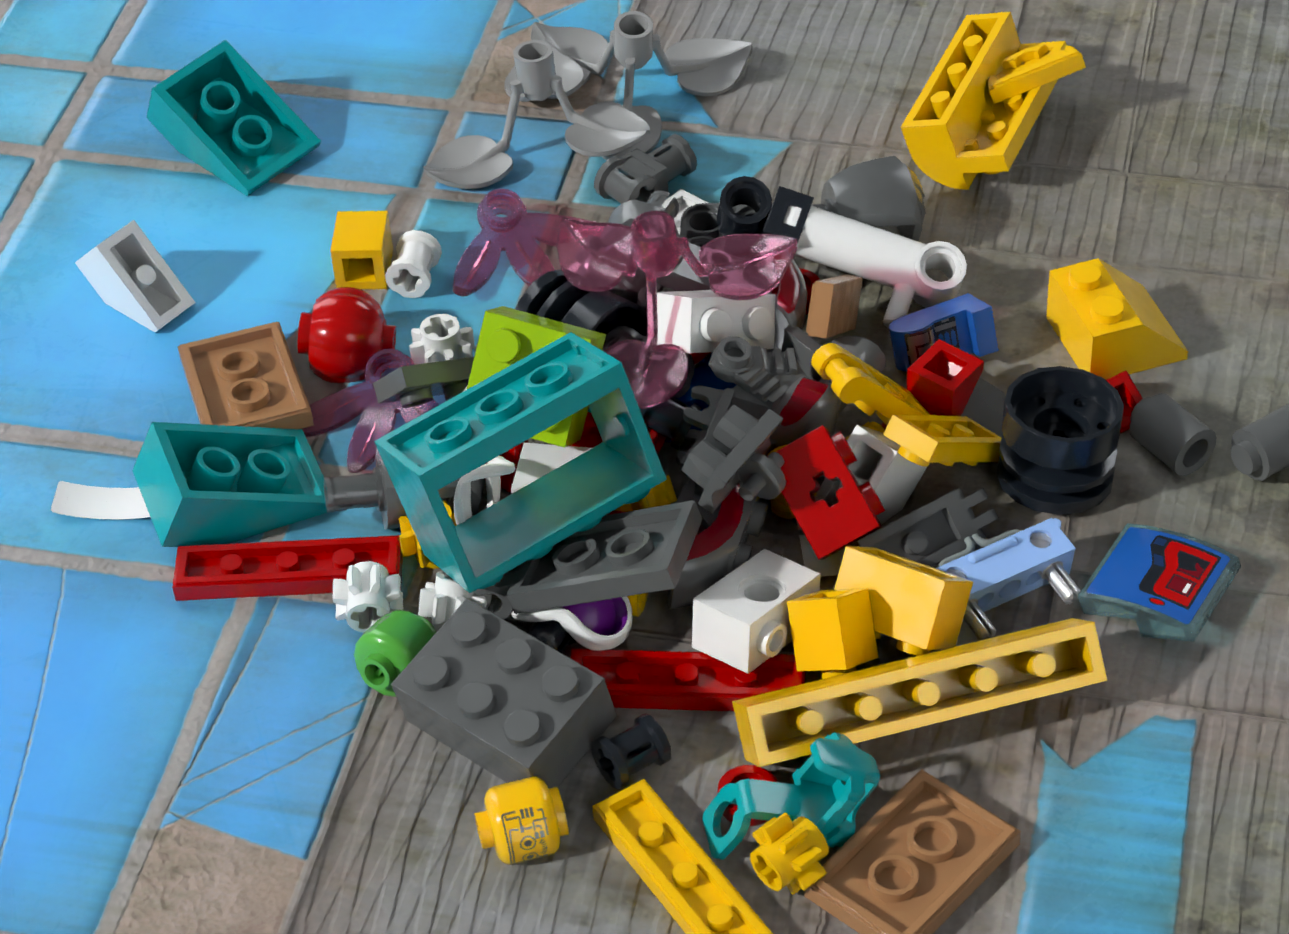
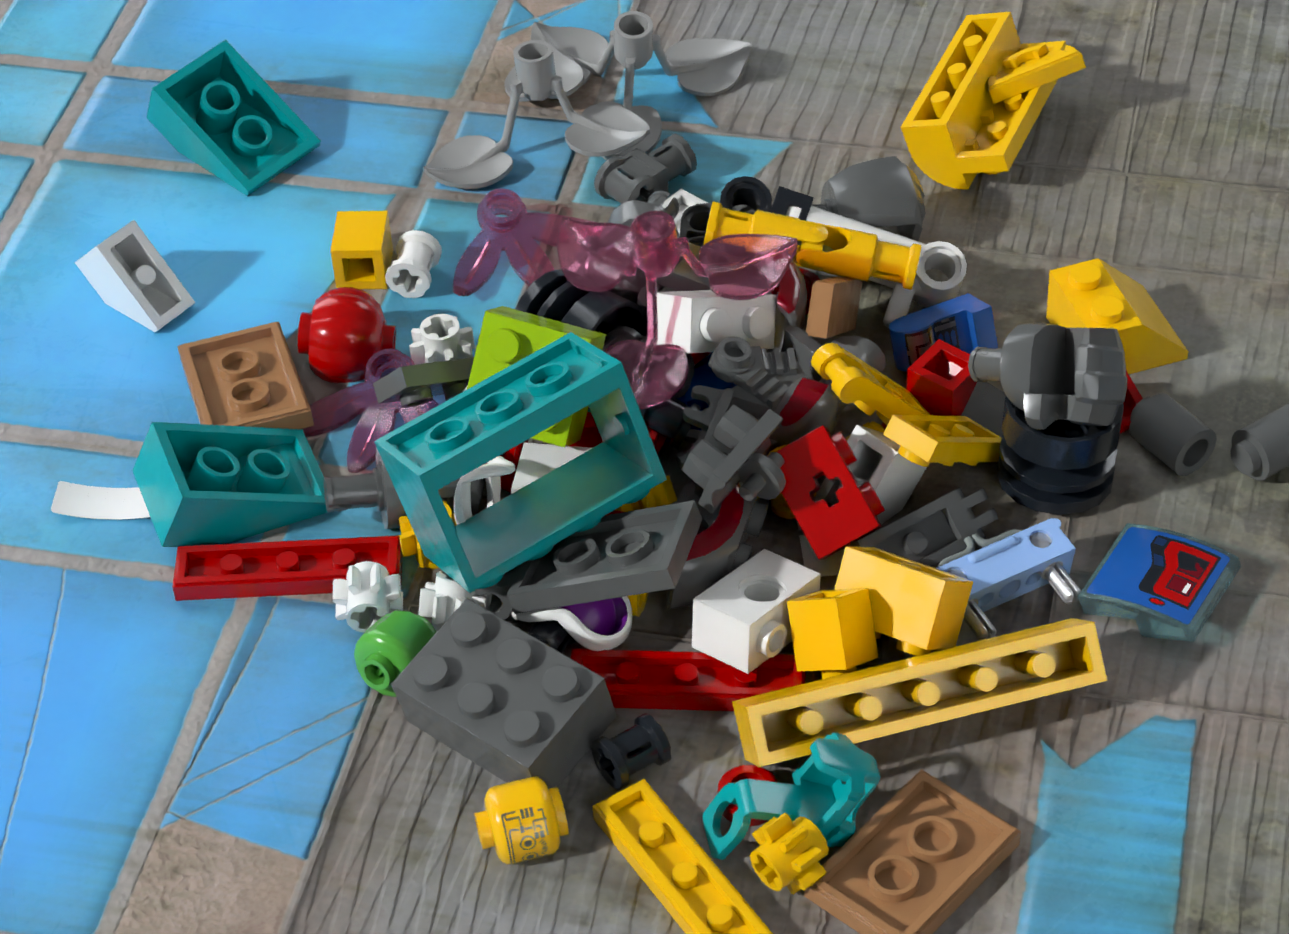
none -> yellow piece [703,201,921,290]
none -> dark grey piece [968,323,1127,429]

